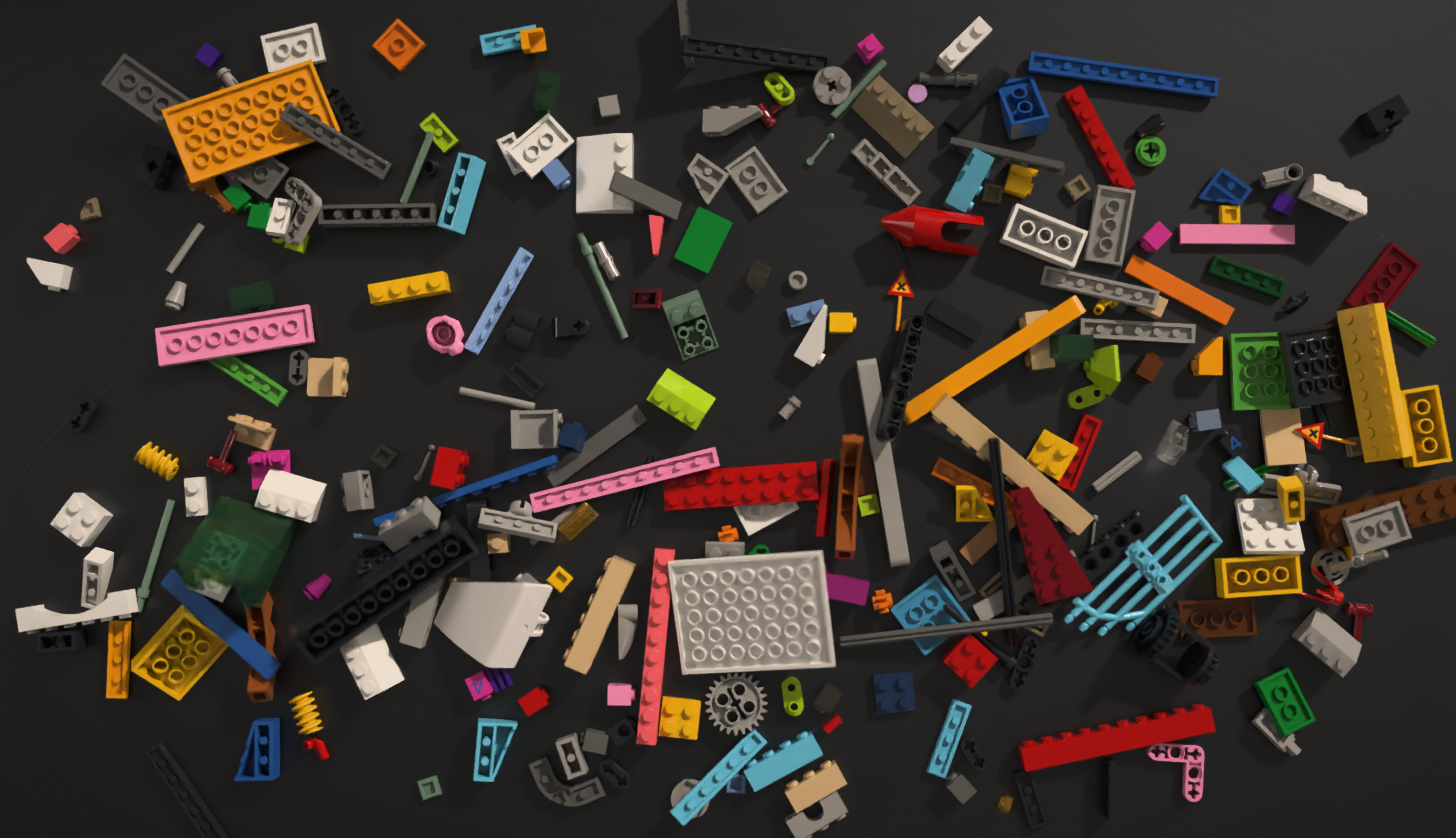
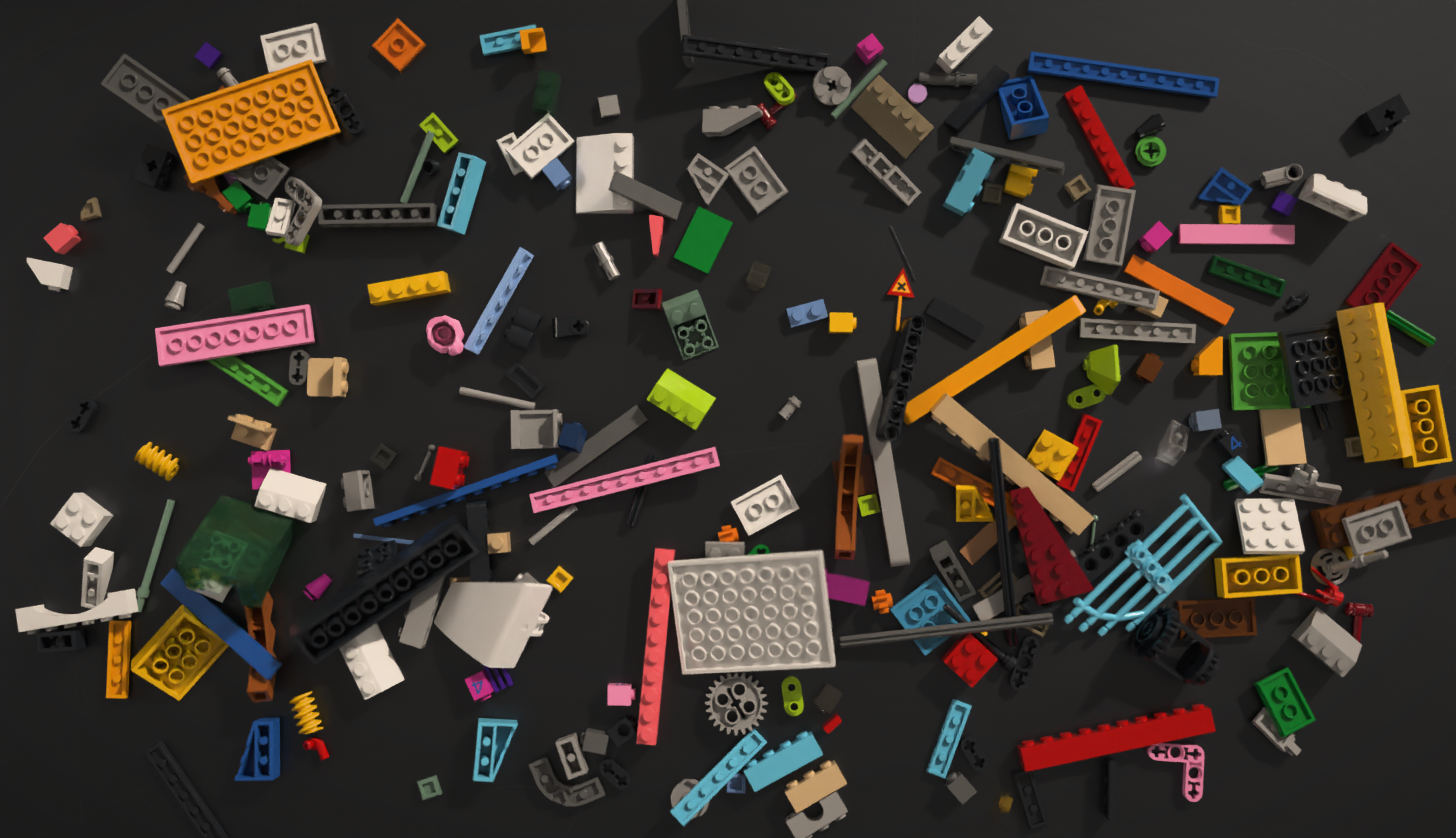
white plate [184,477,208,517] -> none
dark red piece [206,430,238,476] -> none
dark grey tile [279,102,392,180] -> none
light grey wedge [378,495,441,552] -> none
light grey plate [478,500,558,543] -> none
red brick [518,685,550,717] -> none
clear yellow plate [557,501,599,541] -> none
tan brick [563,555,636,675] -> none
sand green bar [577,232,629,340] -> none
light grey piece [618,604,638,659] -> none
yellow plate [659,696,701,740] -> none
red plate [663,461,819,512] -> none
light grey tile [788,271,807,290] -> none
white slope [794,304,828,367] -> none
sand green hinge [806,133,835,166] -> none
red plate [814,459,836,537] -> none
dark blue plate [873,671,915,714] -> none
red piece [880,204,984,256] -> none
clear green brick [1050,334,1094,362] -> none
yellow slope [1277,476,1305,523] -> none
piece [1294,422,1357,450] -> none

